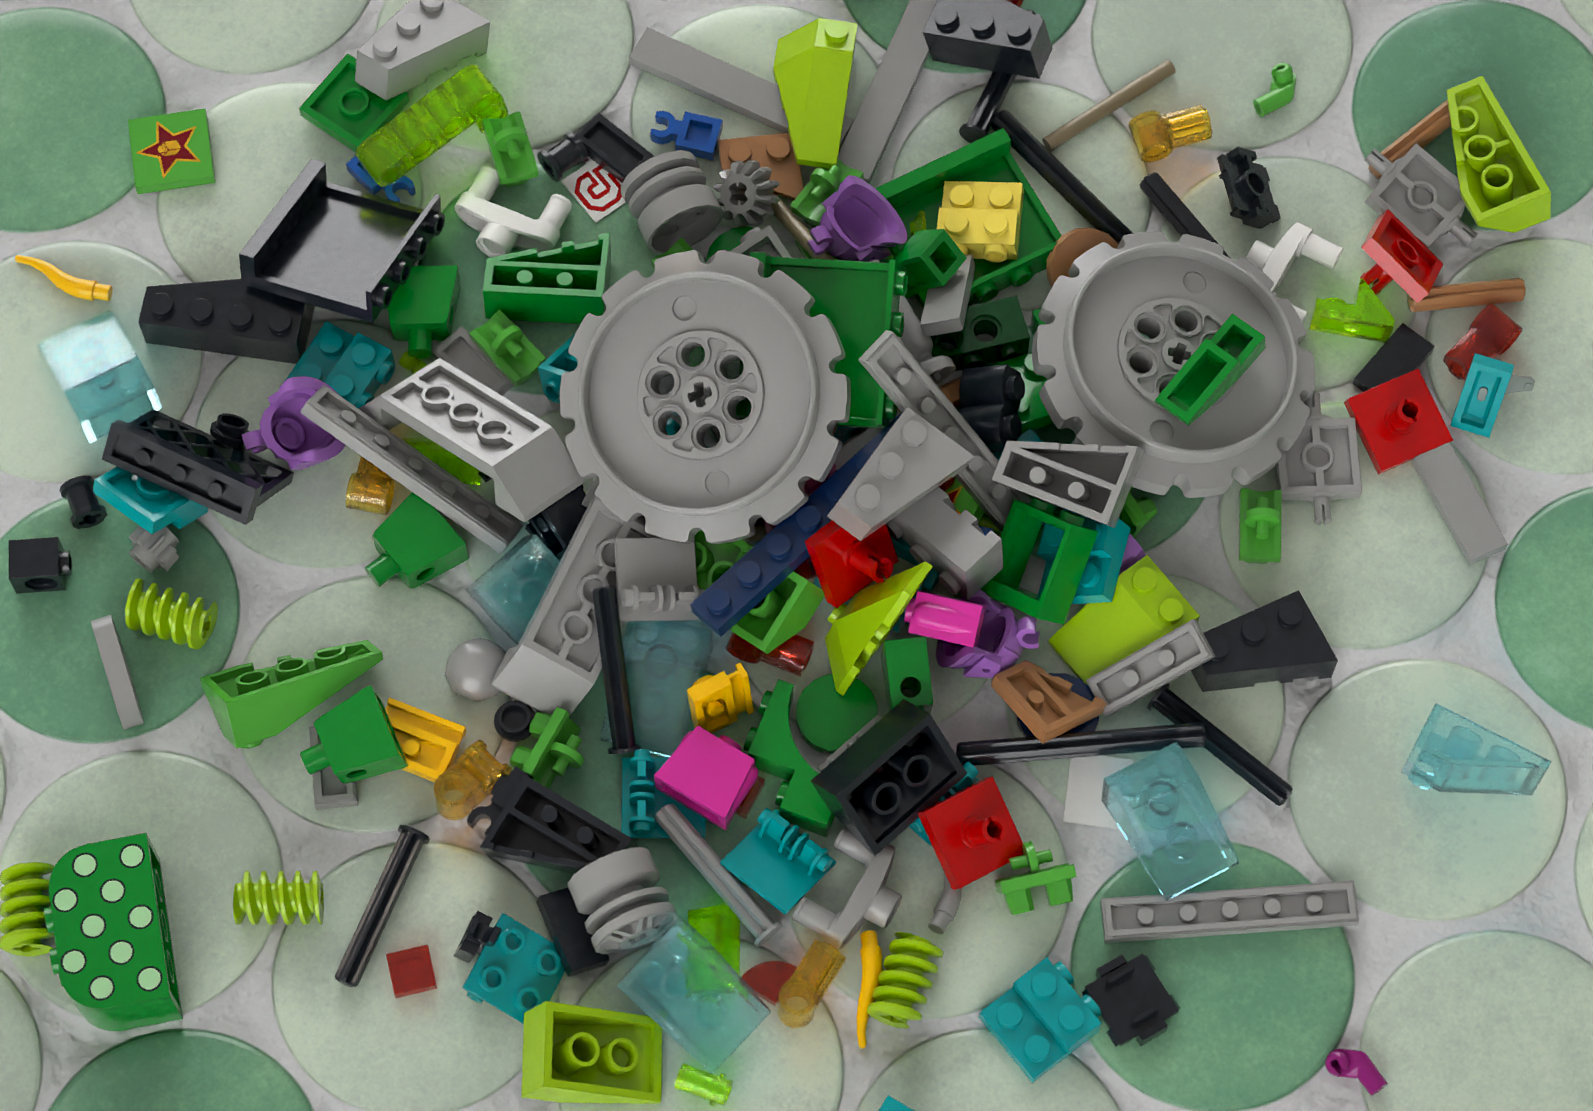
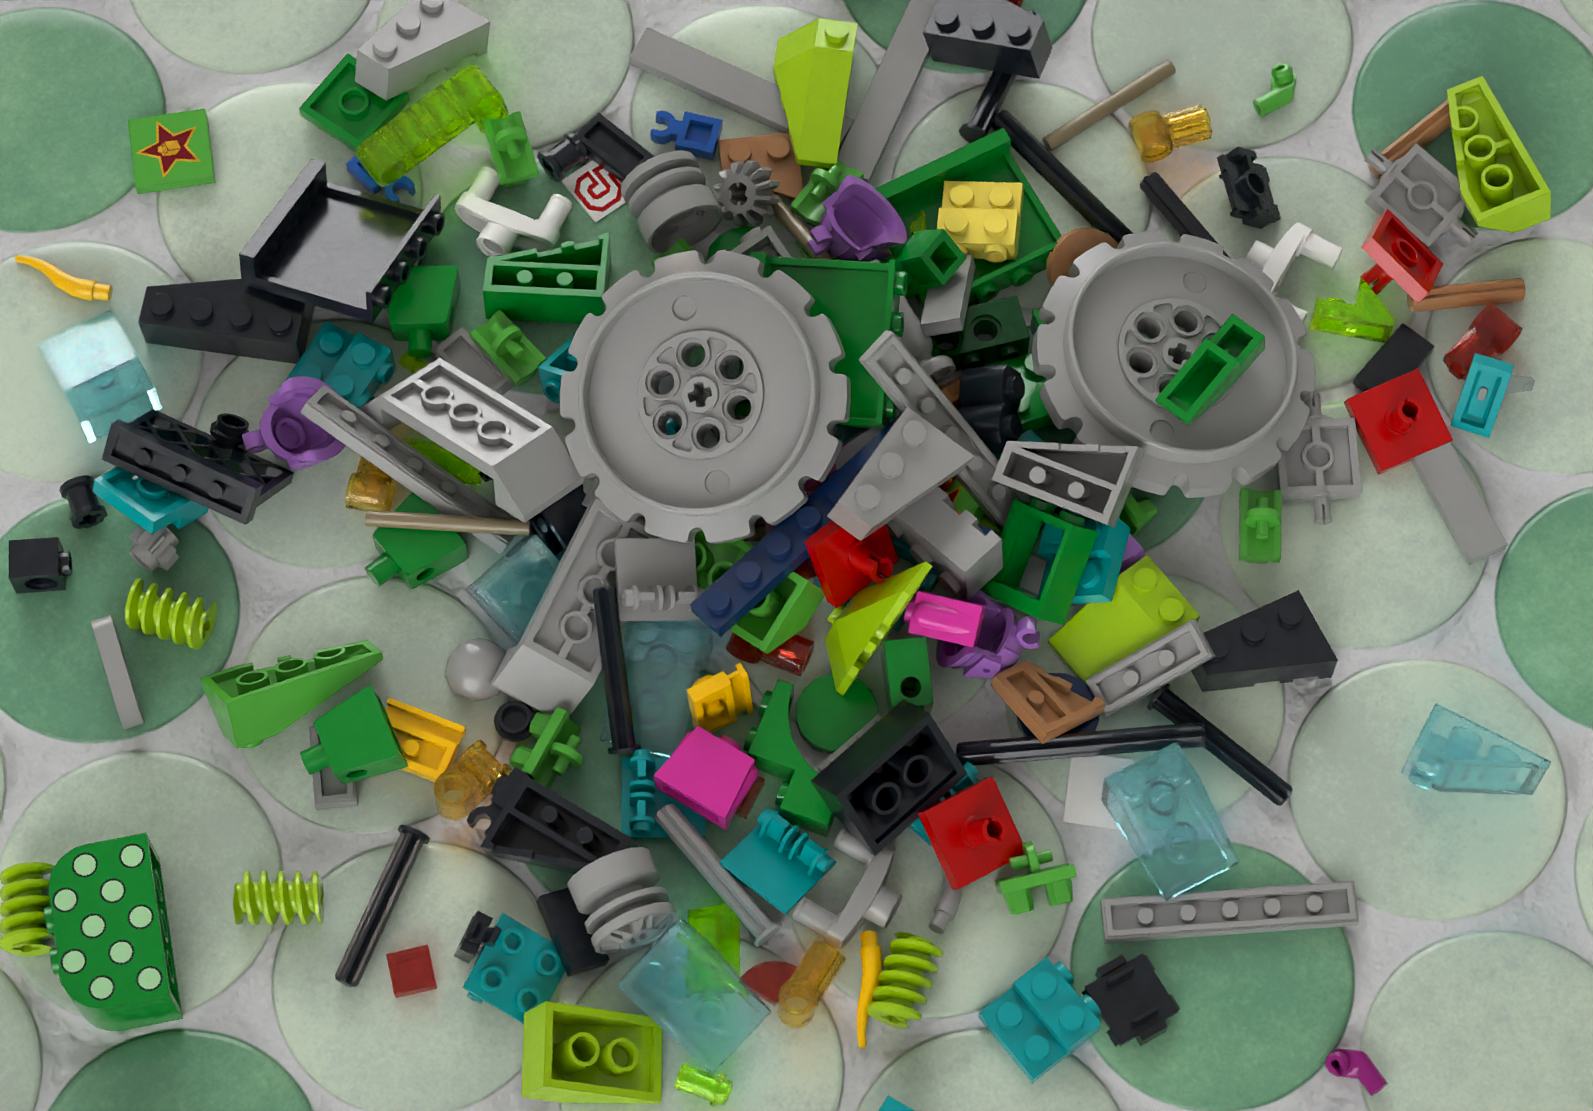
none -> dark tan bar [365,510,531,536]

